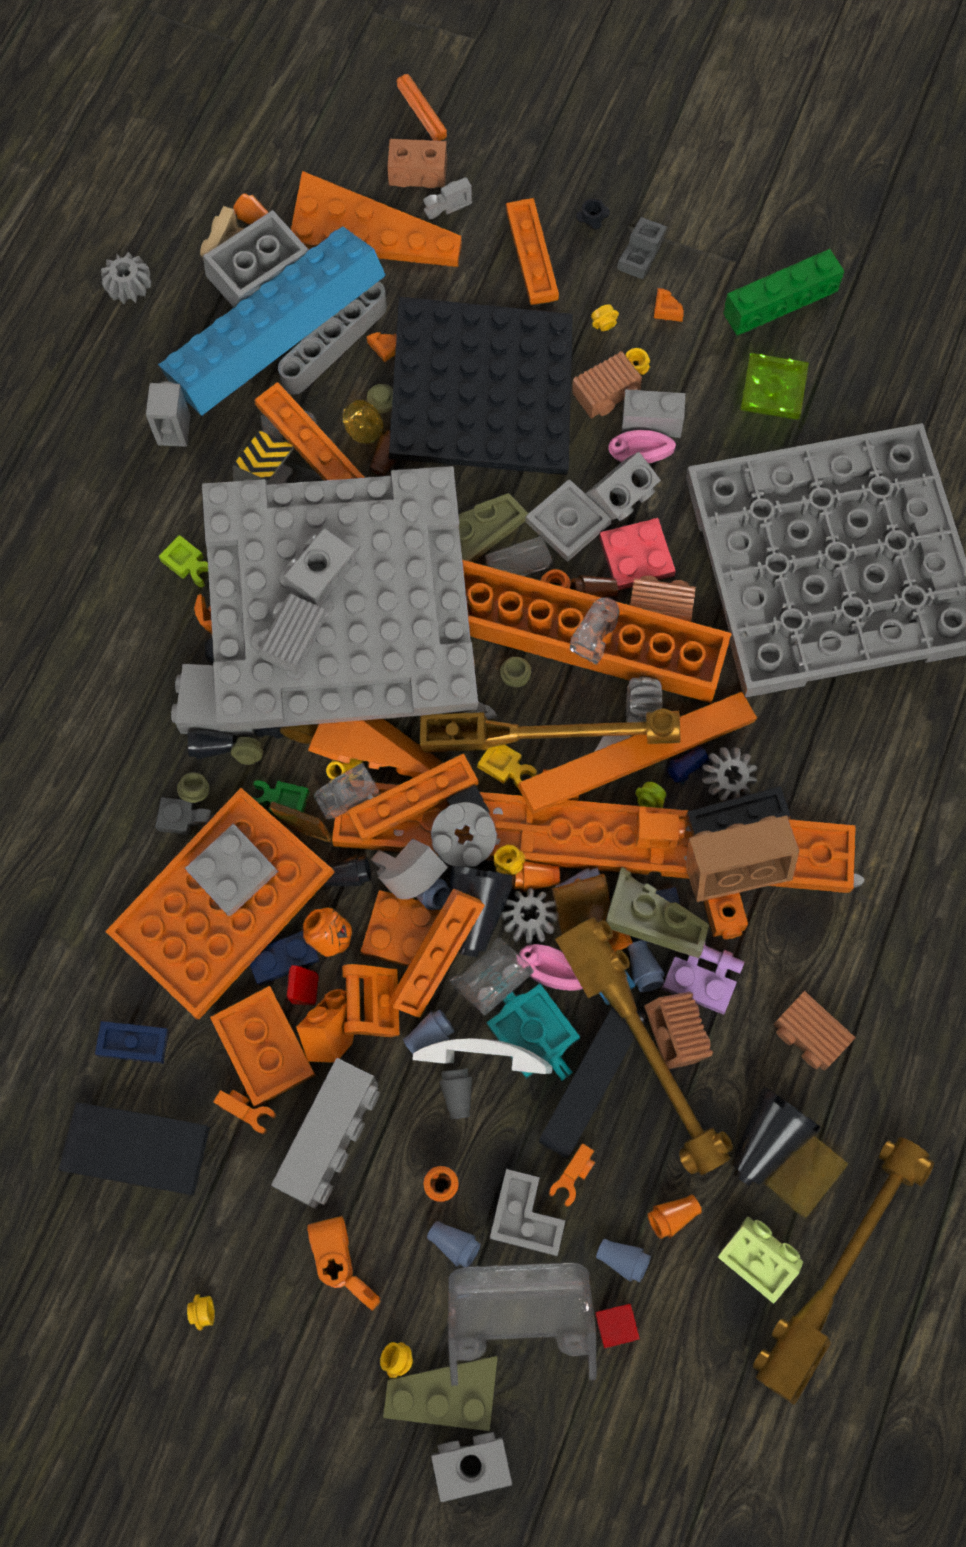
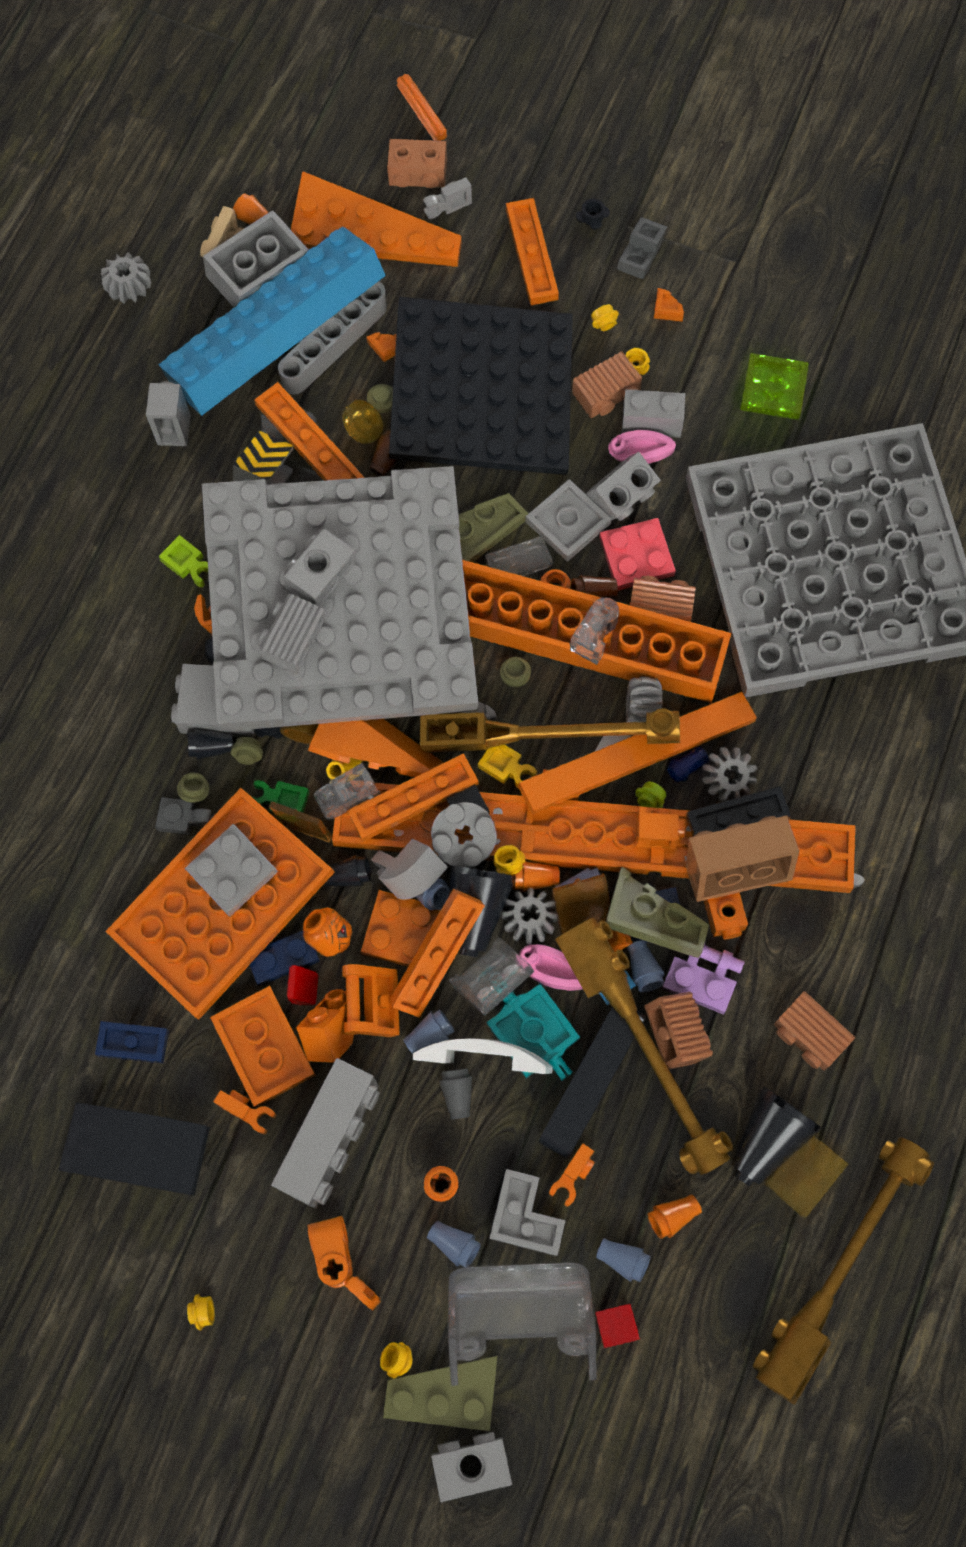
yellowish green bracket [718,1217,803,1304] -> none
green brick [723,249,844,336] -> none

